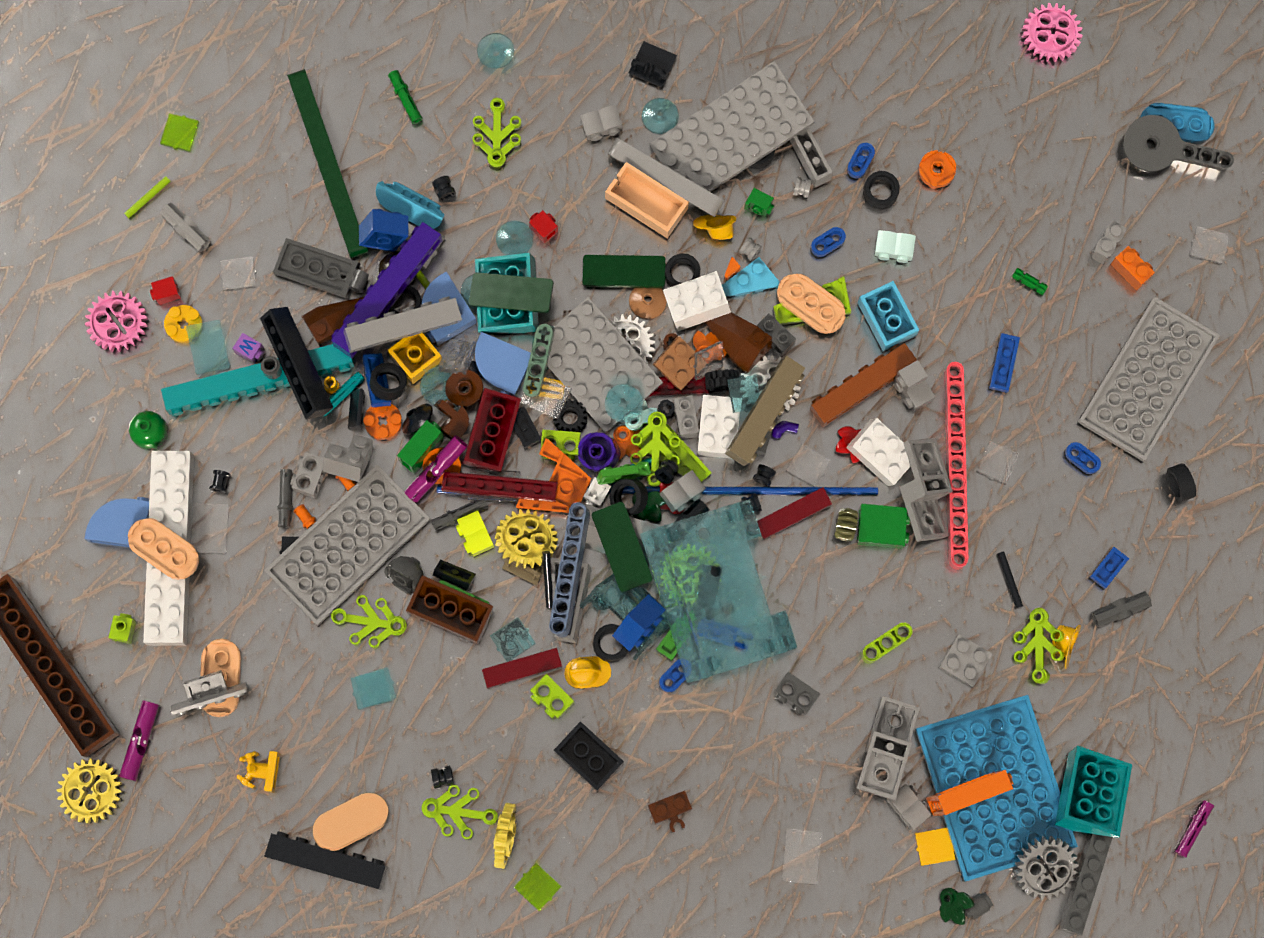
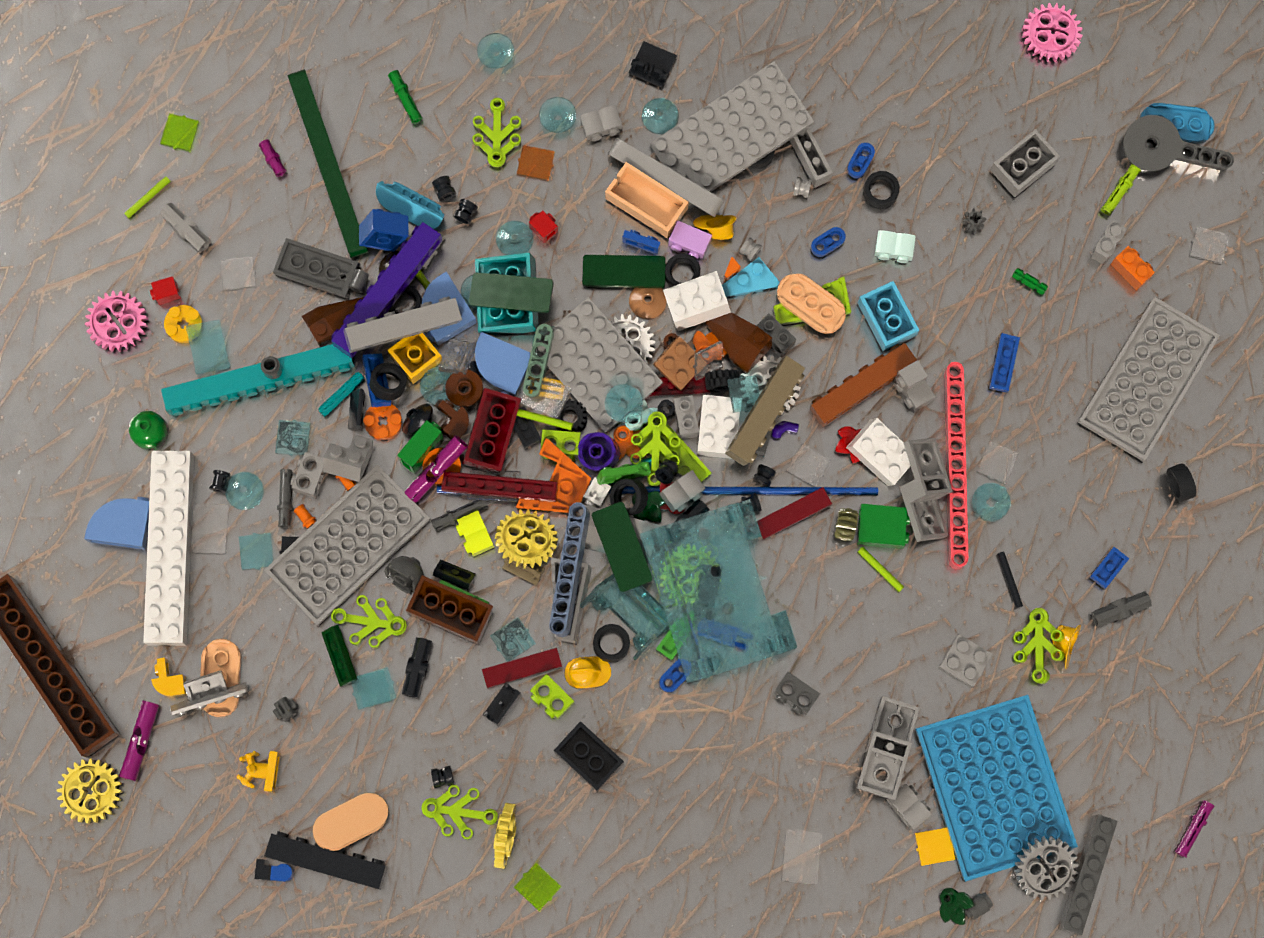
lime brick [108,613,137,644] -> none
light nougat tile [128,518,199,580] -> none
medium lavender brick [232,333,265,364] -> none
black brick [260,307,333,419] -> none
yellow pin [324,376,340,394] -> none
black bar [542,551,553,608] -> none
blue brick [612,594,666,651] -> none
reddish brown brick [648,790,692,832] -> none
green brick [744,188,775,216] -> none
lime beam [861,623,912,663] -> none
orange plate [918,150,956,189] -> none
orange window [926,770,1014,816] -> none
teal slope [1055,745,1132,838] -> none
blue plate [1065,442,1101,474] -> none
none -> yellow brick [151,657,187,698]
none -> clear light blue dish [225,472,264,510]
none -> clear light blue piece [239,533,273,570]
none -> leg [254,859,294,882]
none -> magenta pin [259,139,287,177]
none -> dark grey gear [273,697,298,721]
none -> clear light blue piece [275,419,311,456]
none -> dark green plate [321,625,357,687]
none -> black piece [402,637,432,698]
none -> black wheel [453,199,478,224]
none -> black hinge [483,683,521,727]
none -> clear orange piece [517,145,555,181]
none -> lime bar [517,409,573,430]
none -> clear light blue dish [539,97,576,133]
none -> blue plate [622,230,660,254]
none -> lavender brick [668,221,712,260]
none -> lime bar [858,547,904,592]
none -> dark grey gear [962,208,986,233]
none -> clear light blue plate [971,483,1011,522]
none -> light grey brick [990,129,1060,198]
none -> lime pin [1101,164,1141,216]

